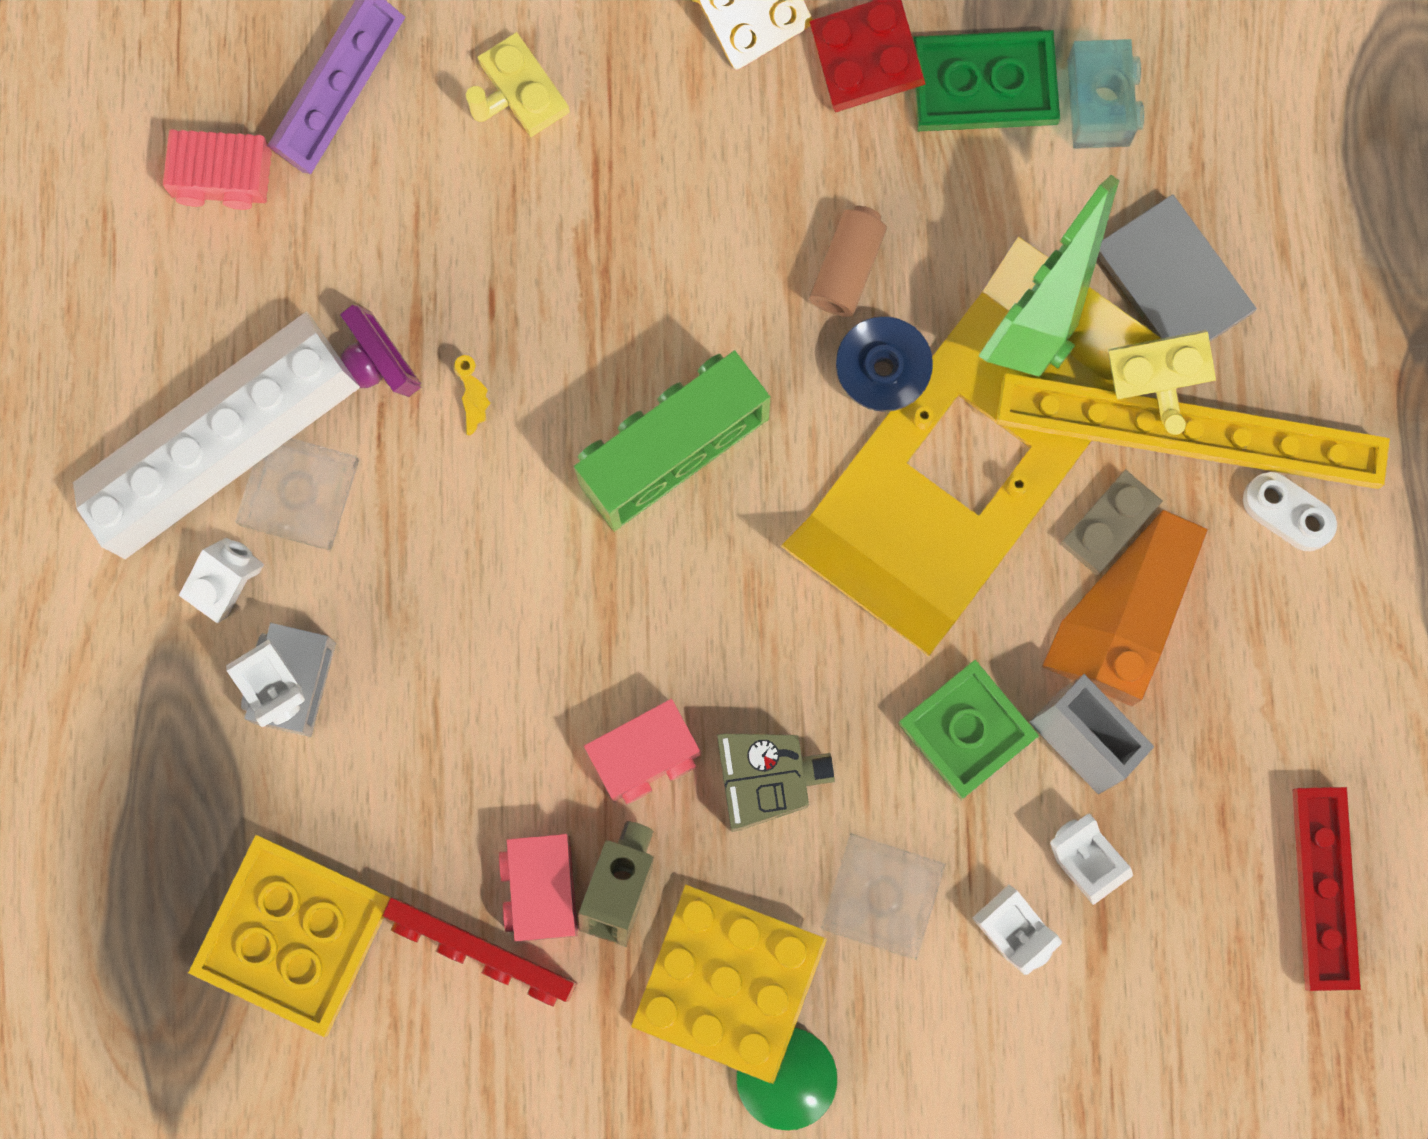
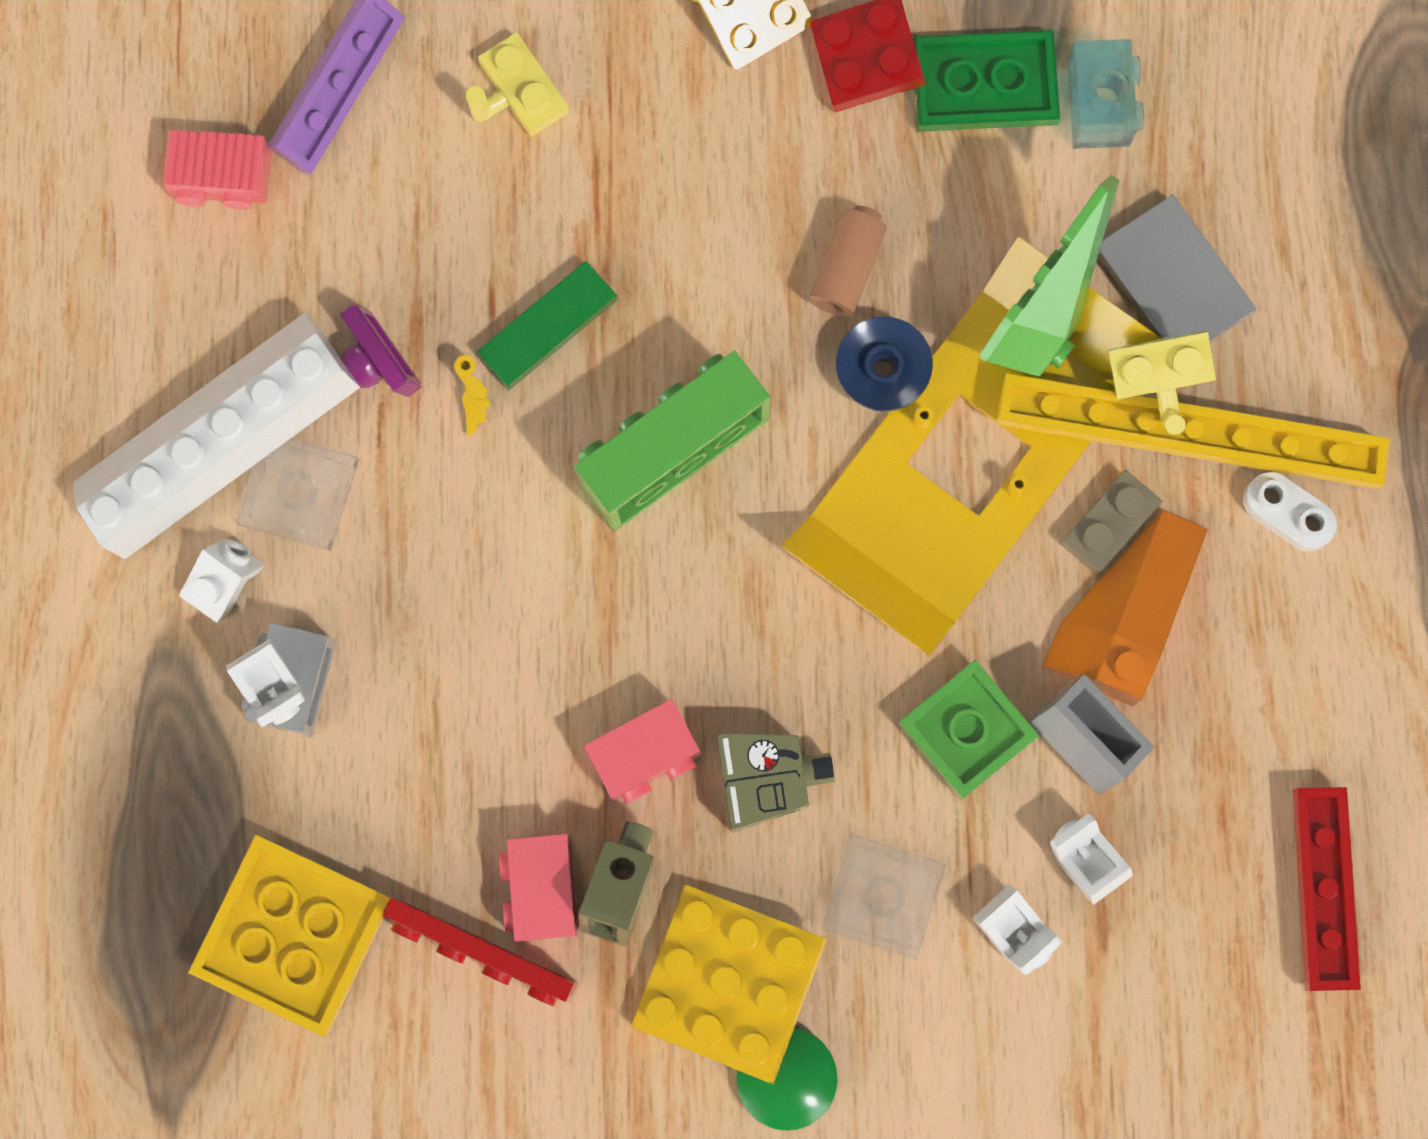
none -> green tile [476,261,618,390]

